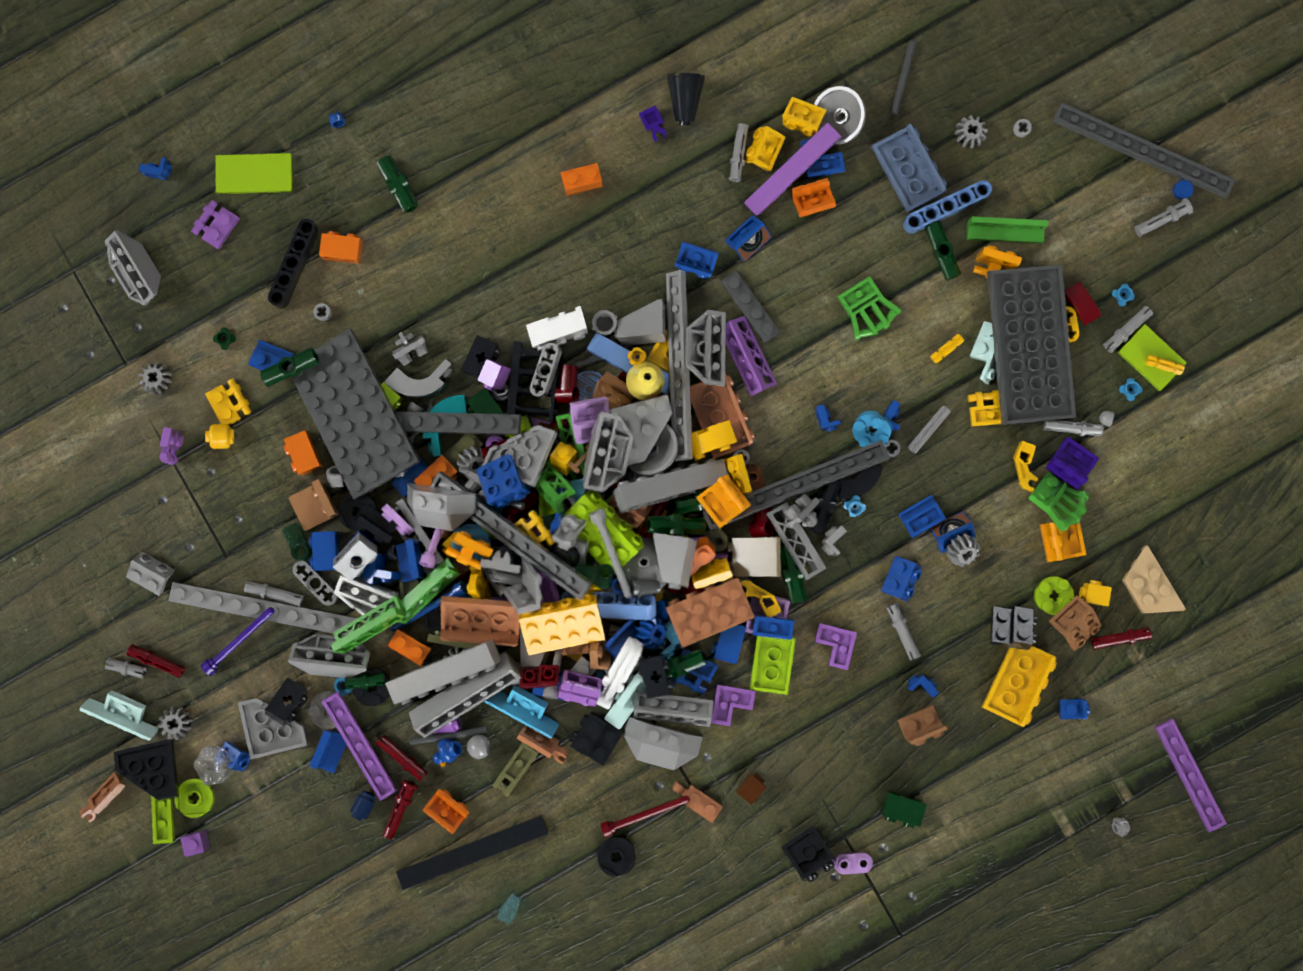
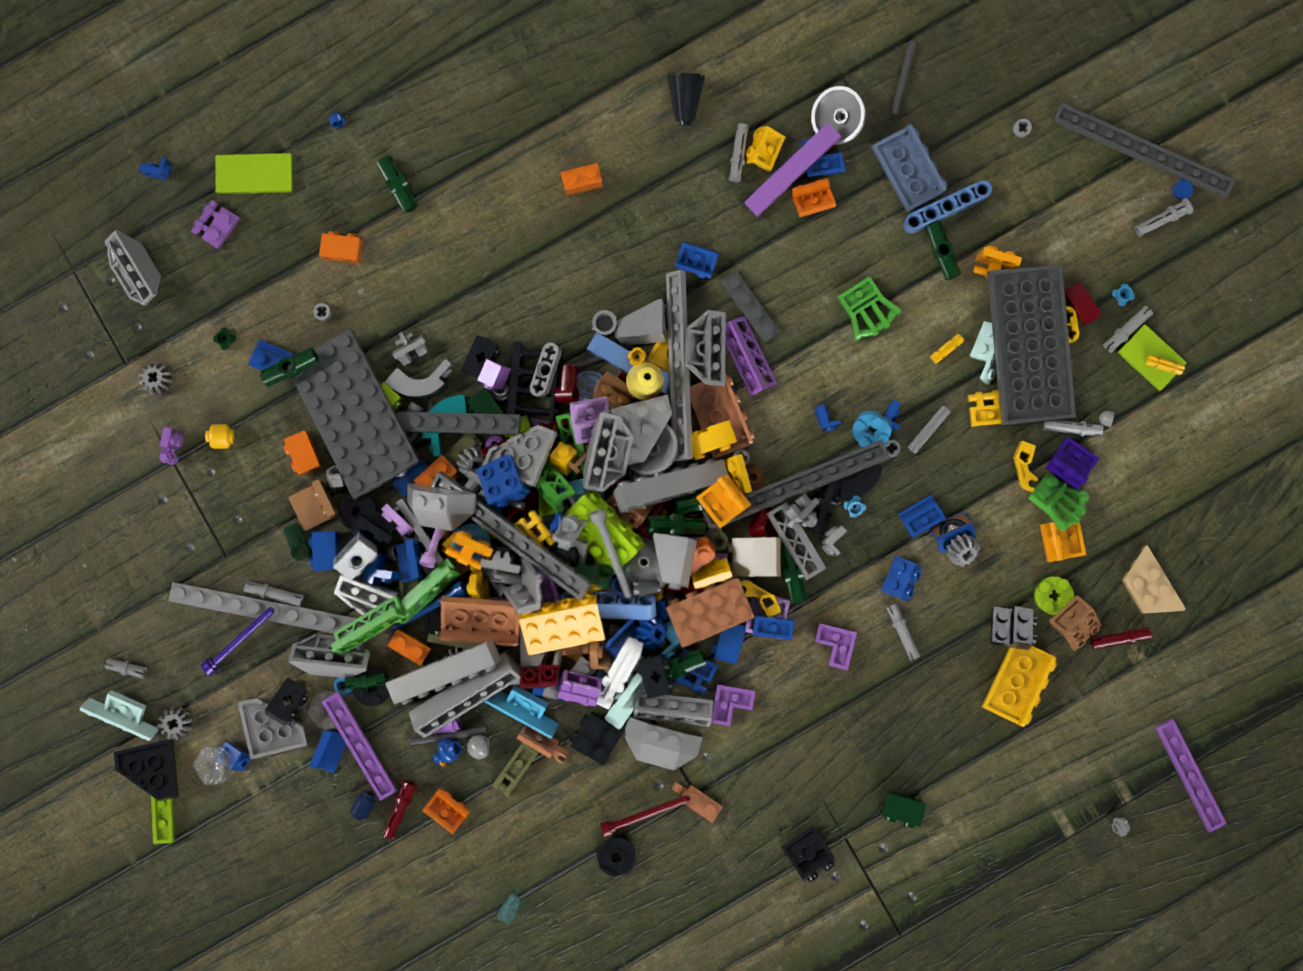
nougat plate [79,772,125,822] -> none
light grey bracket [126,552,175,596] -> none
dark red pin [126,644,185,678] -> none
lime plate [174,778,215,818] -> none
medium lavender brick [181,829,210,857] -> none
yellow plate [205,378,252,425] -> none
black beam [268,218,319,309] -> none
light grey beam [293,561,339,605] -> none
dark red pin [376,735,428,781] -> none
black tile [396,815,548,890] -> none
white wedge [526,306,588,351] -> none
dark purple plate [639,105,666,142] -> none
panel [725,215,772,262] -> none
reddish brown brick [736,772,766,805] -> none
lime tile [749,636,796,695] -> none
yellow bracket [782,97,827,137] -> none
lavender plate [834,852,873,874] -> none
medium nougat bracket [897,705,948,746] -> none
blue bracket [906,674,939,698] -> none
light grey gear [955,115,988,149] -> none
bright green fence [967,216,1048,244] -> none
blue bracket [1059,699,1090,720] -> none
yellow brick [1079,580,1112,606] -> none
dark azure plate [1119,378,1142,401] -> none

